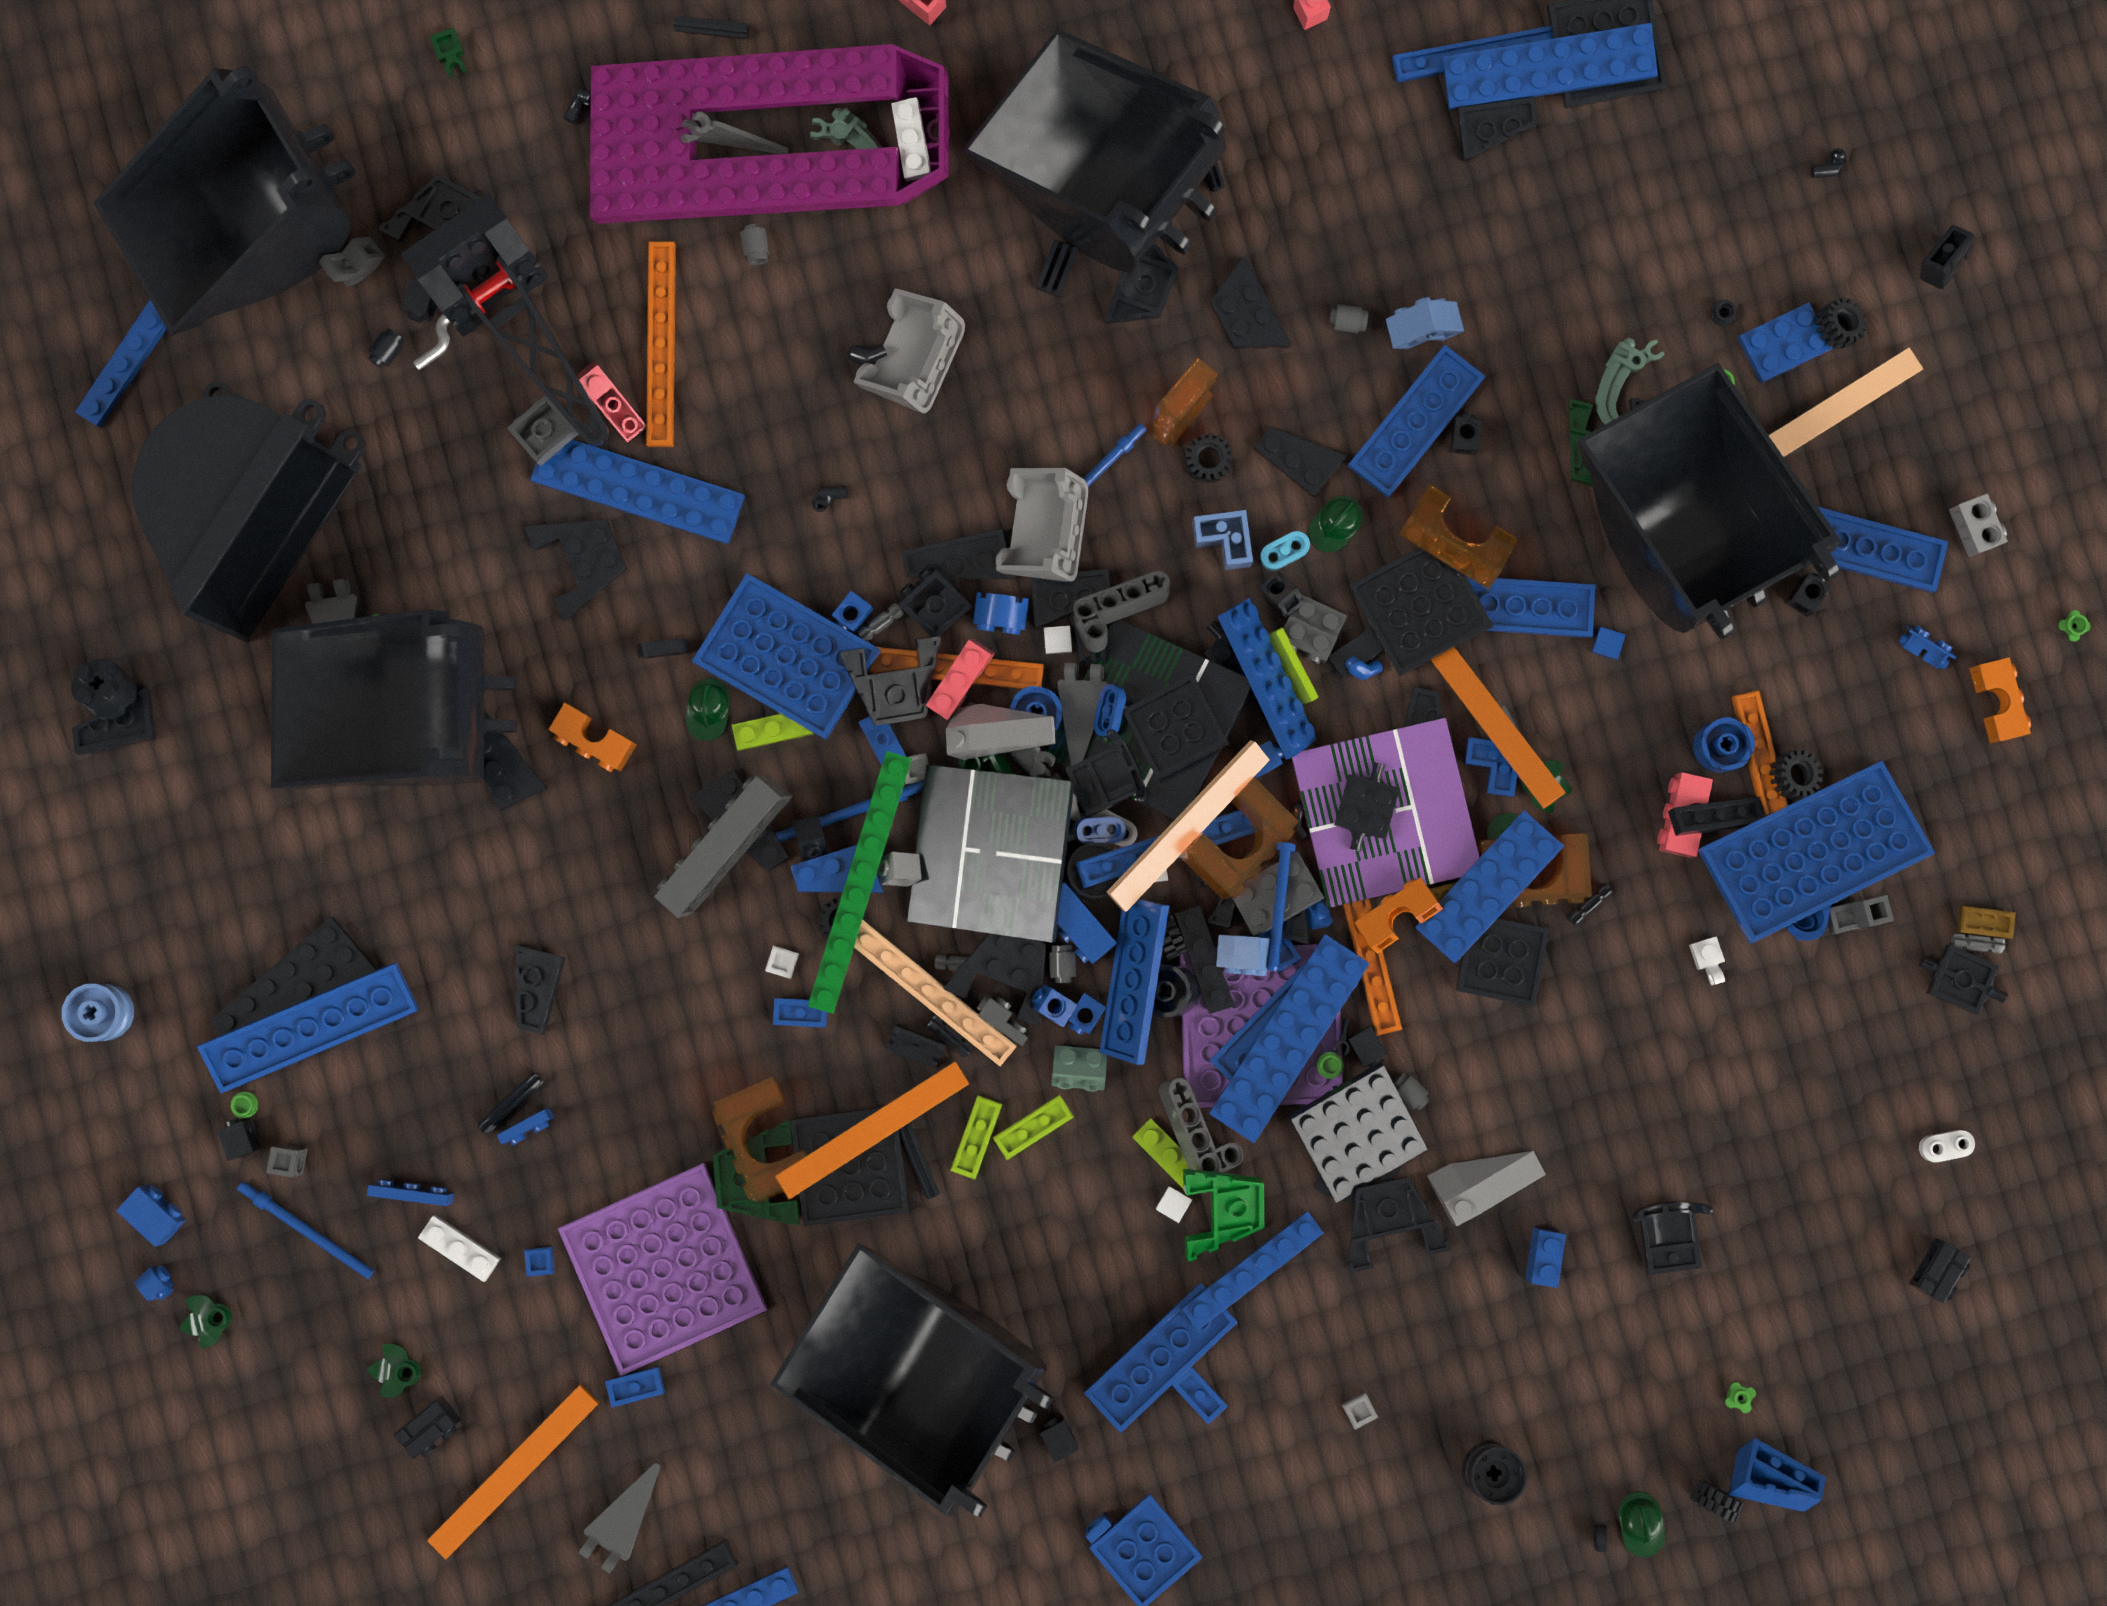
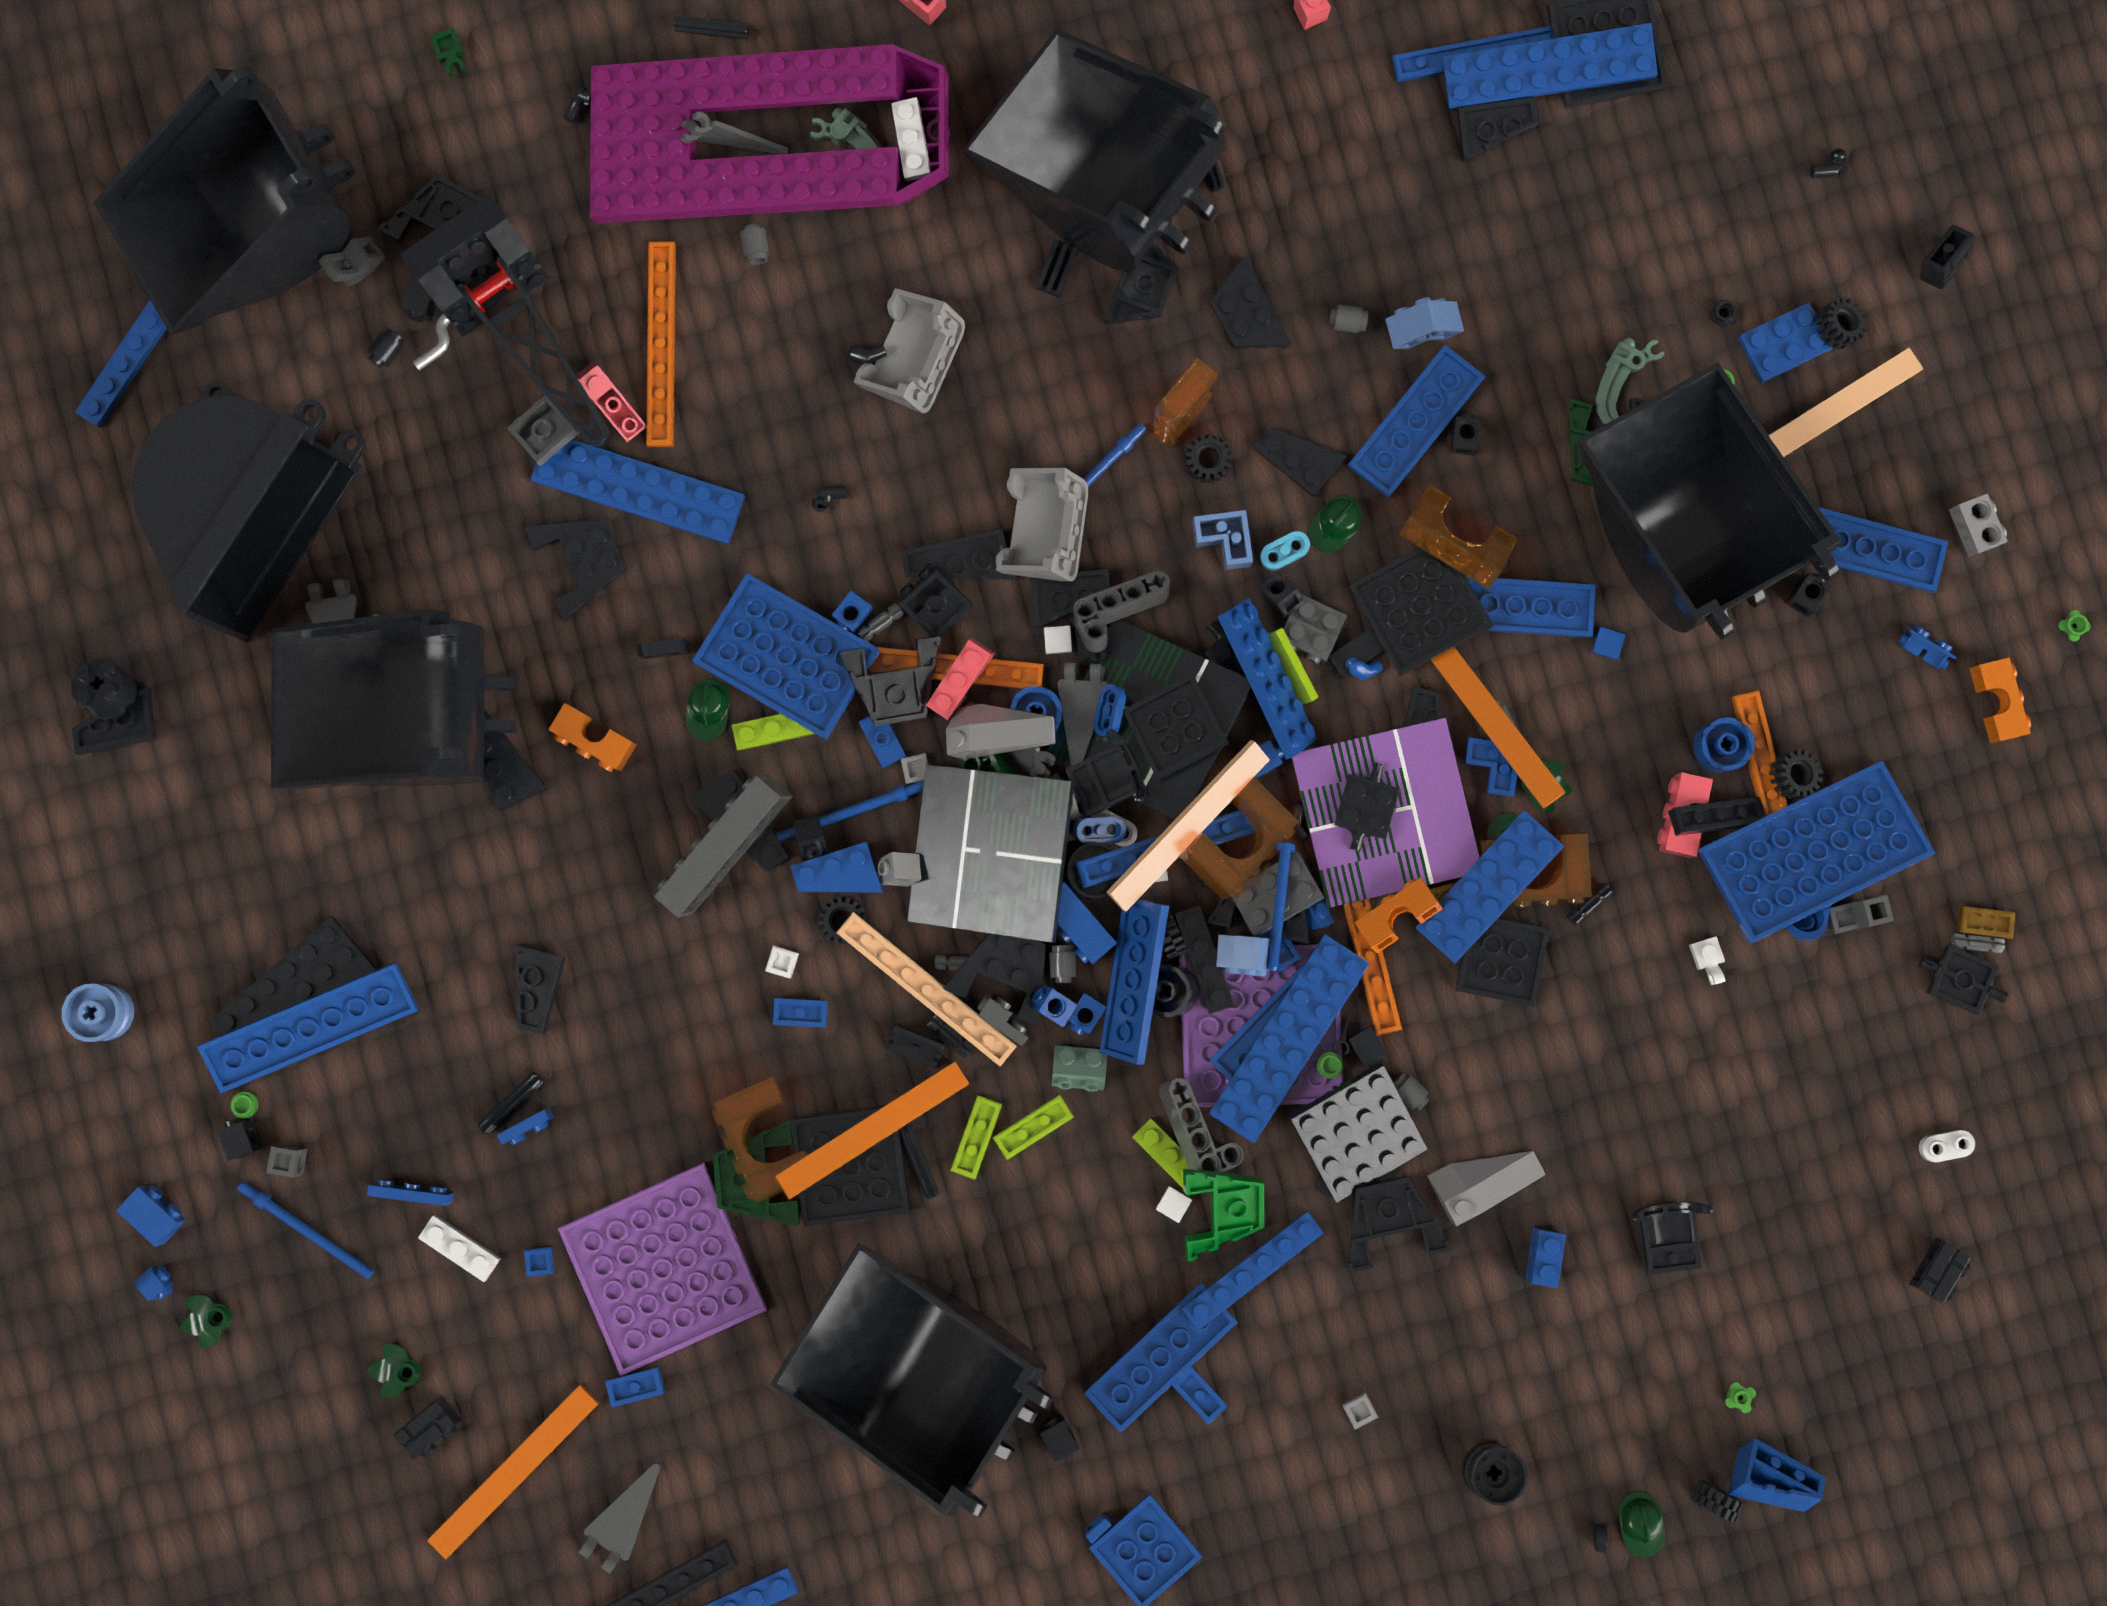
green plate [807,751,912,1014] -> none
blue brick [973,592,1029,635] -> none

